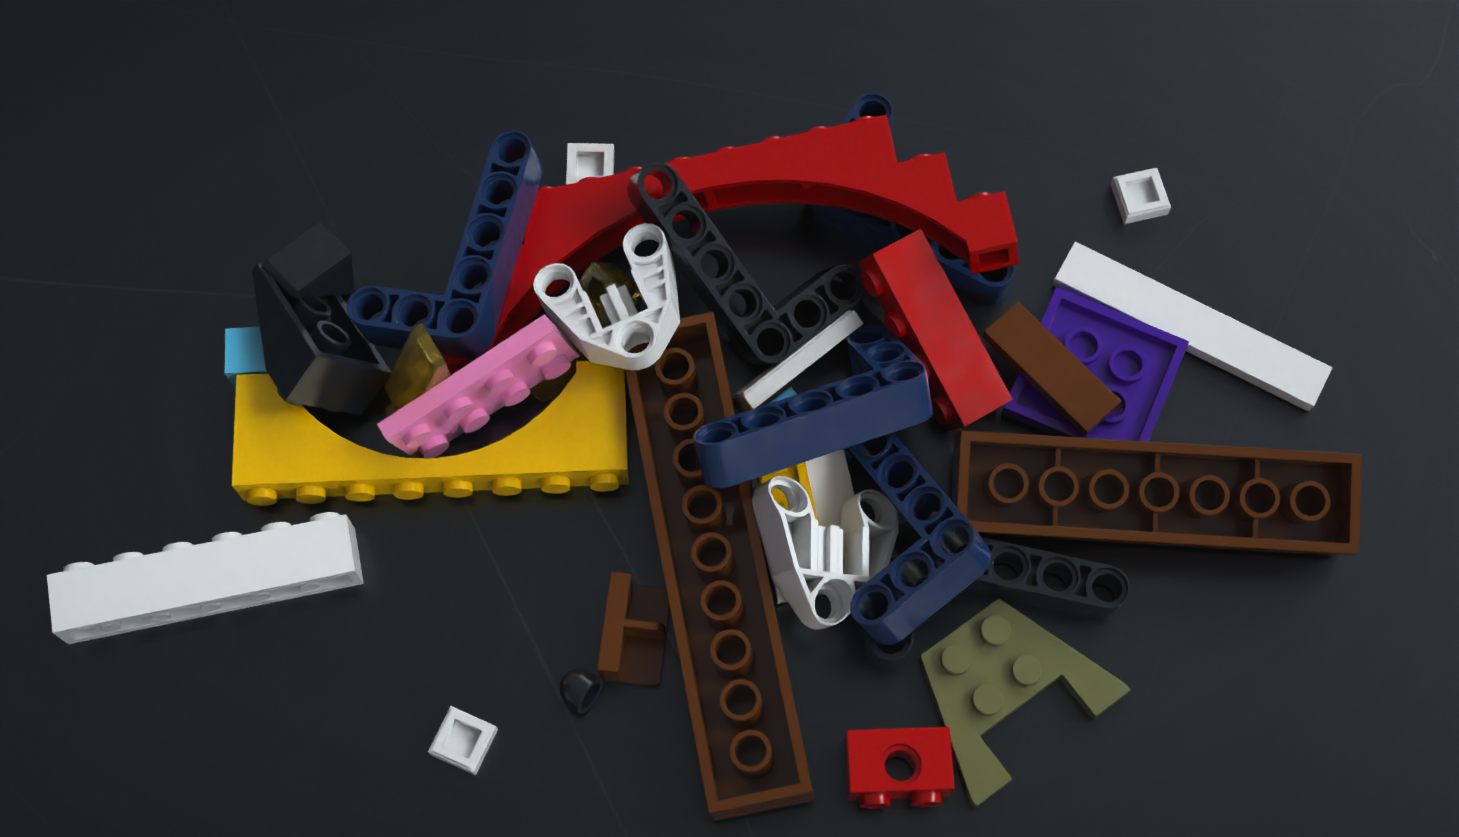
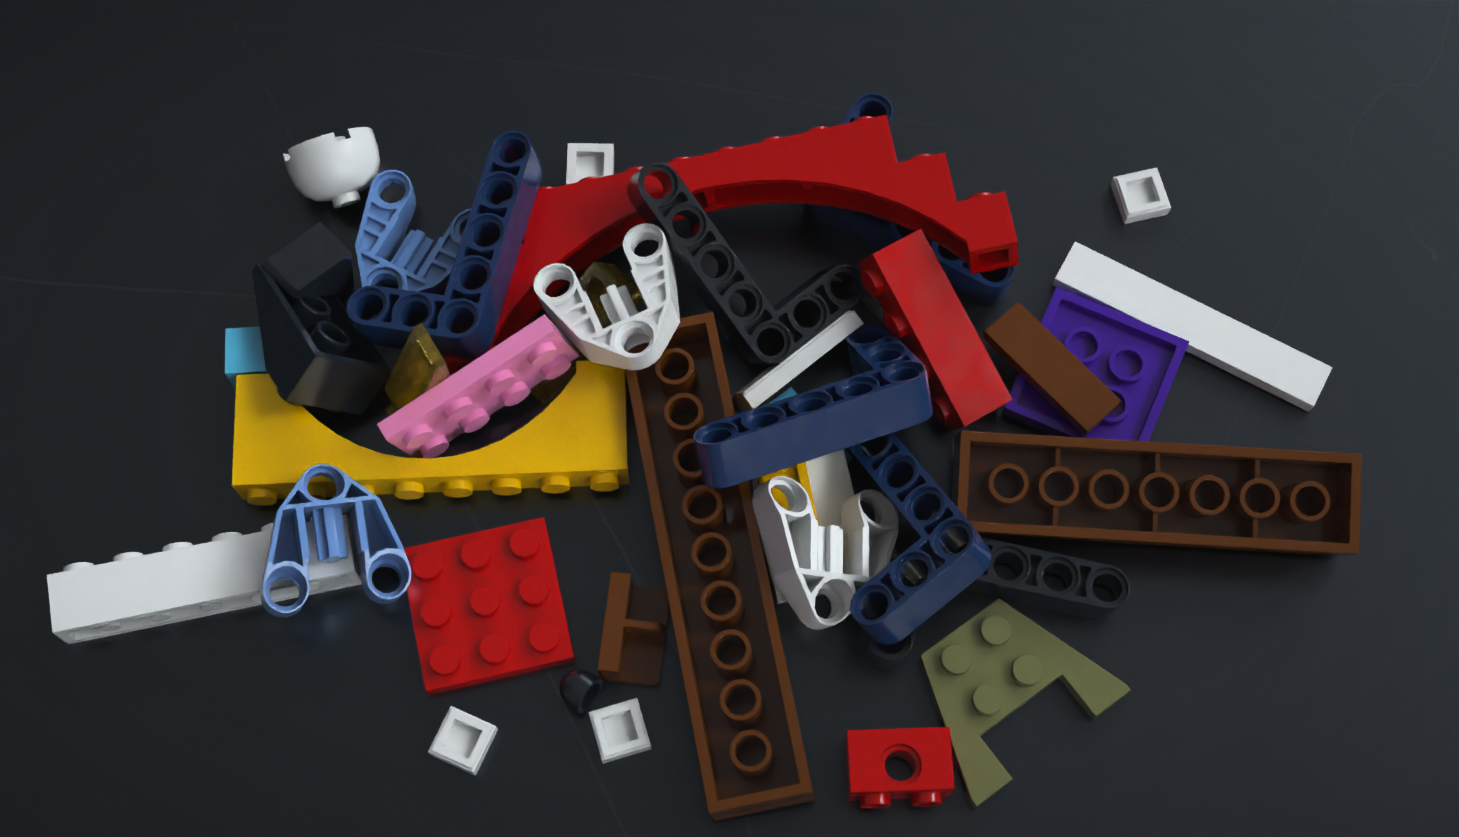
none -> medium blue connector [260,464,411,617]
none -> white cylinder [282,127,380,208]
none -> medium blue connector [355,170,497,295]
none -> red plate [404,517,575,695]
none -> white tile [588,698,651,764]

